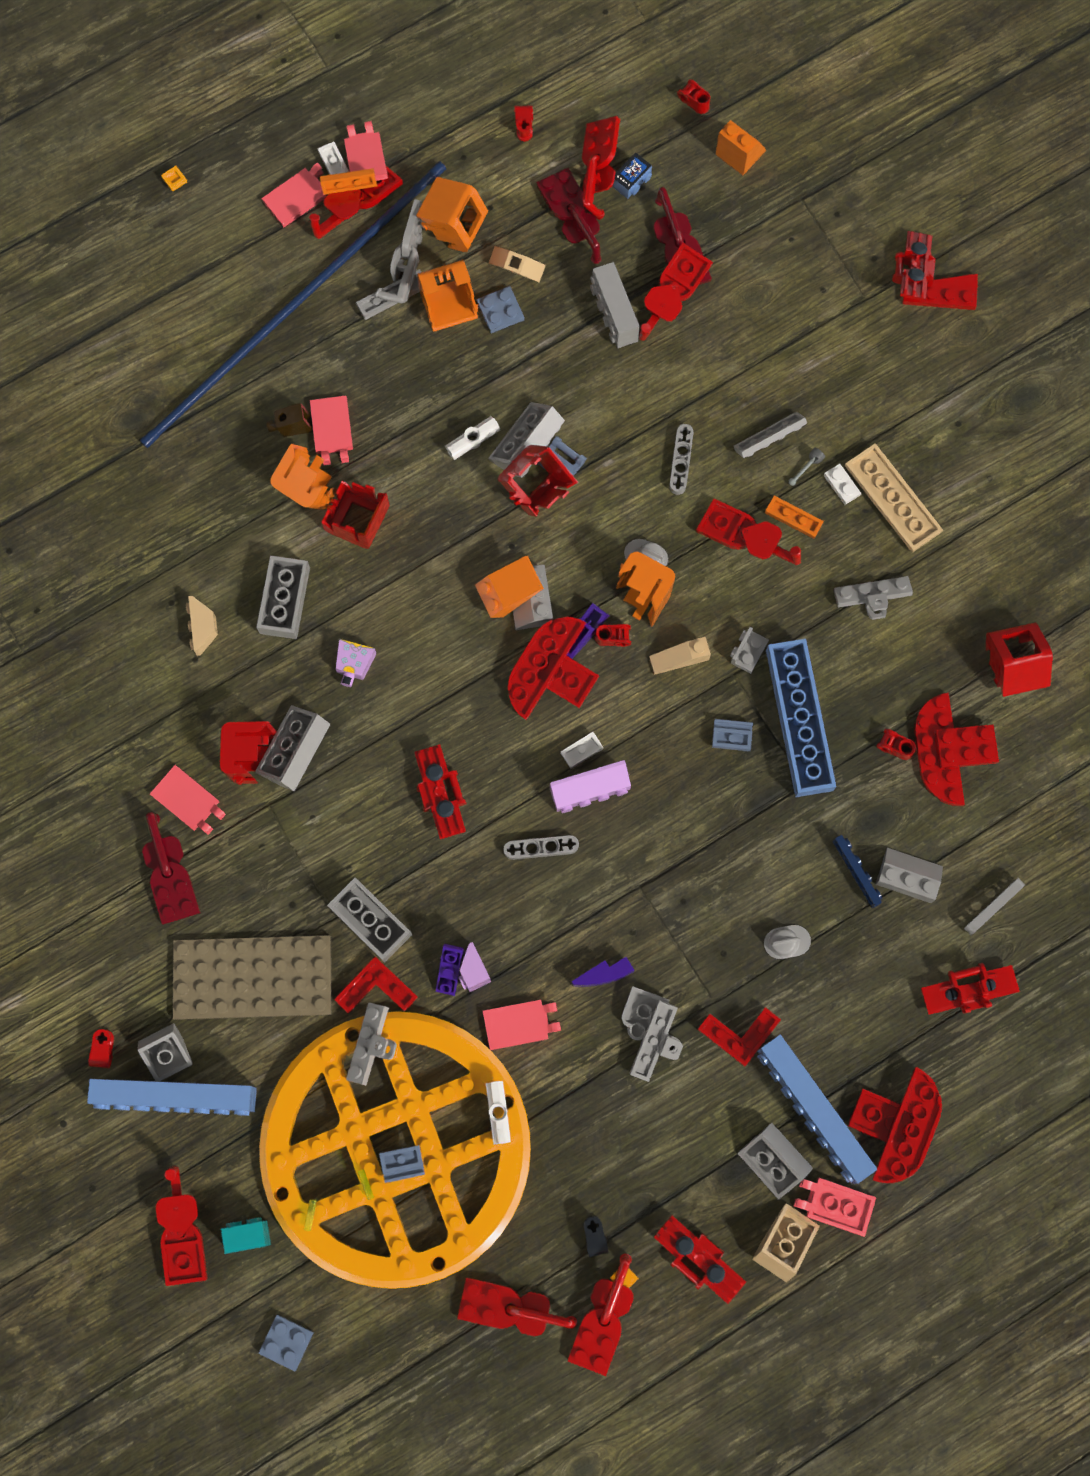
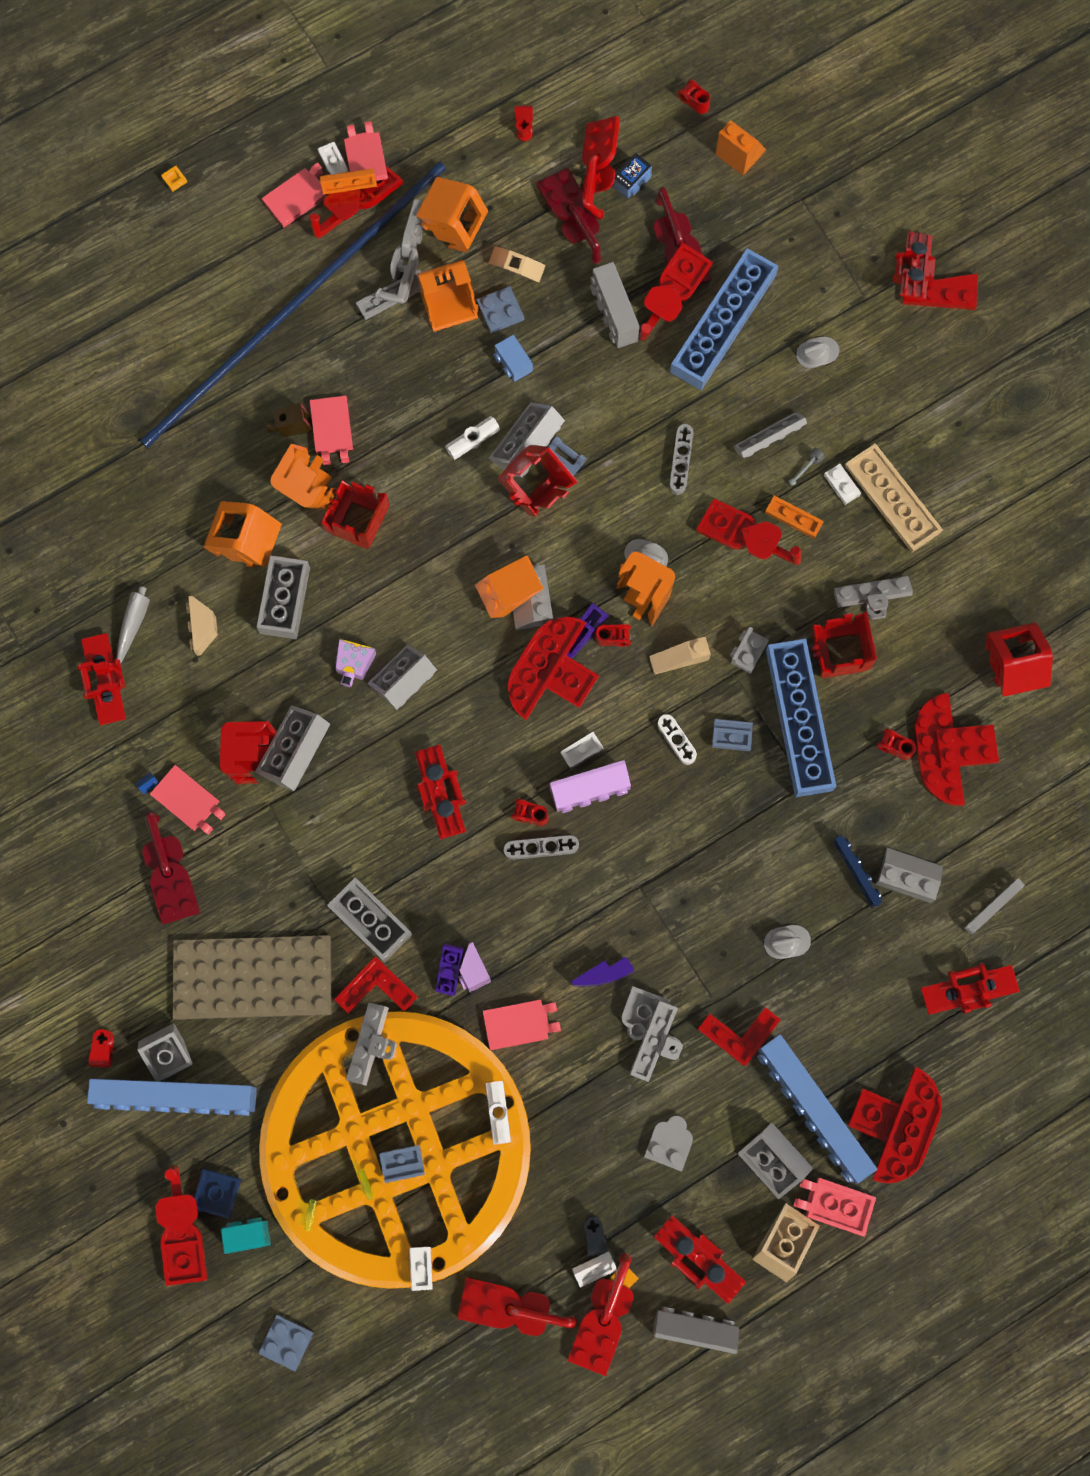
none -> red piece [77,633,126,726]
none -> light grey piece [116,586,150,663]
none -> blue slope [136,772,159,794]
none -> dark blue plate [194,1168,242,1219]
none -> orange piece [204,501,282,568]
none -> light grey slope [367,644,437,710]
none -> white plate [409,1247,432,1291]
none -> medium blue brick [494,335,533,382]
none -> red piece [510,799,549,826]
none -> white plate [572,1252,617,1288]
none -> light grey plate [644,1116,693,1172]
none -> light grey slope [653,1306,739,1354]
none -> white beam [658,715,697,765]
none -> medium blue brick [670,248,779,391]
none -> light grey piece [796,337,840,368]
none -> red piece [811,611,877,678]

